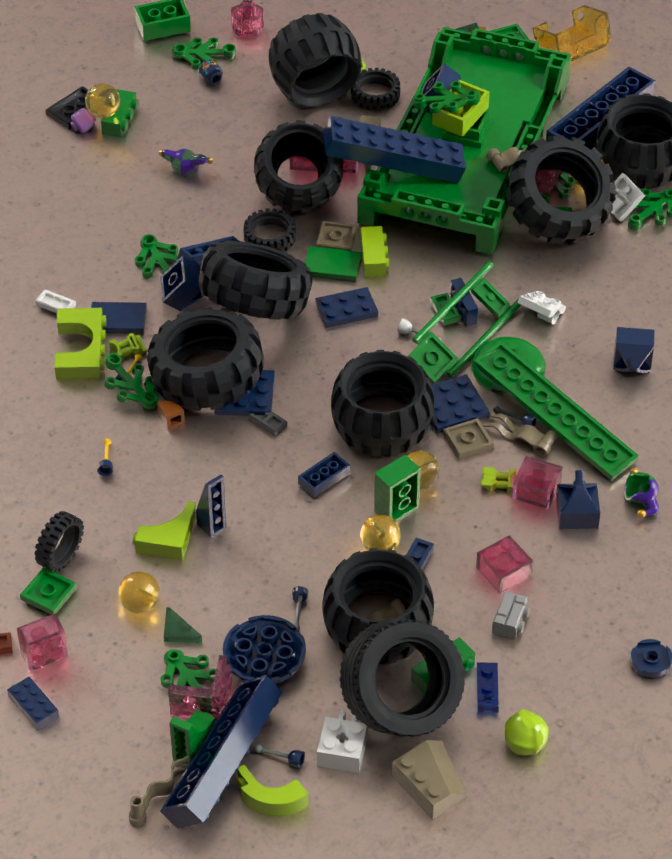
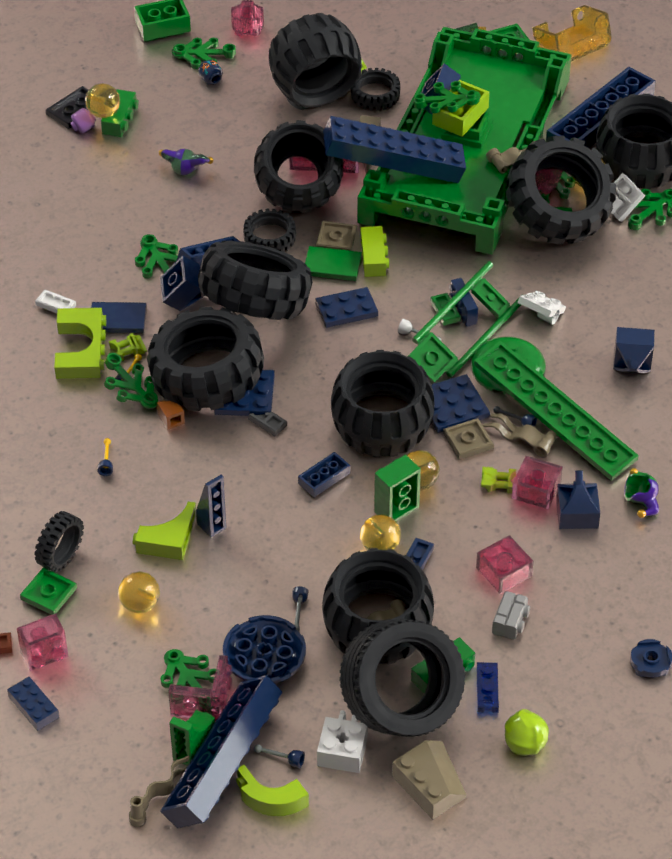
clear green tile [164,607,202,642] -> none

